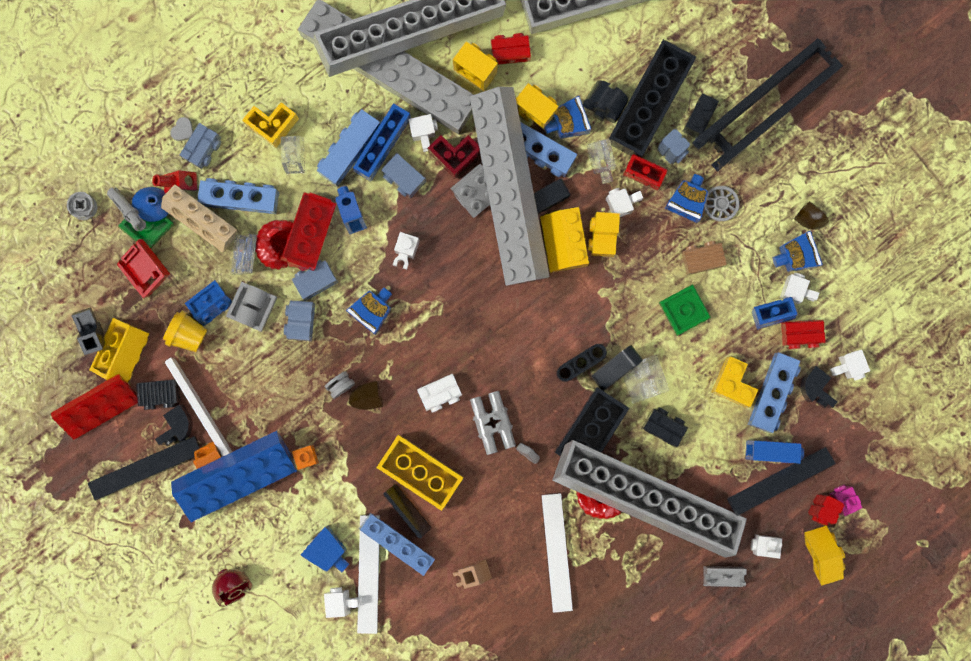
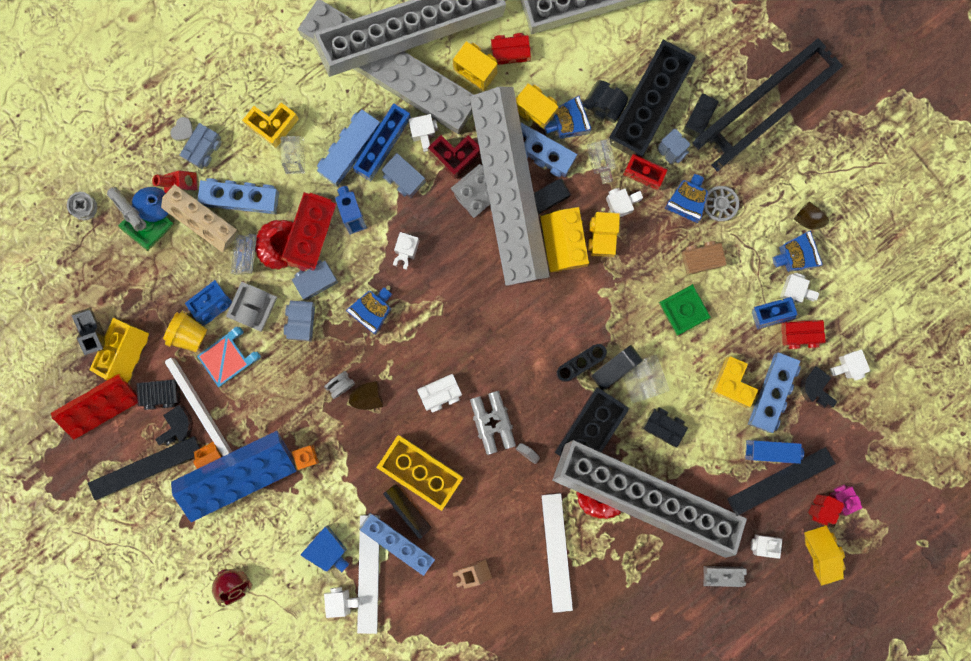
red container [117,239,170,299] -> none
none -> flag [197,327,261,387]

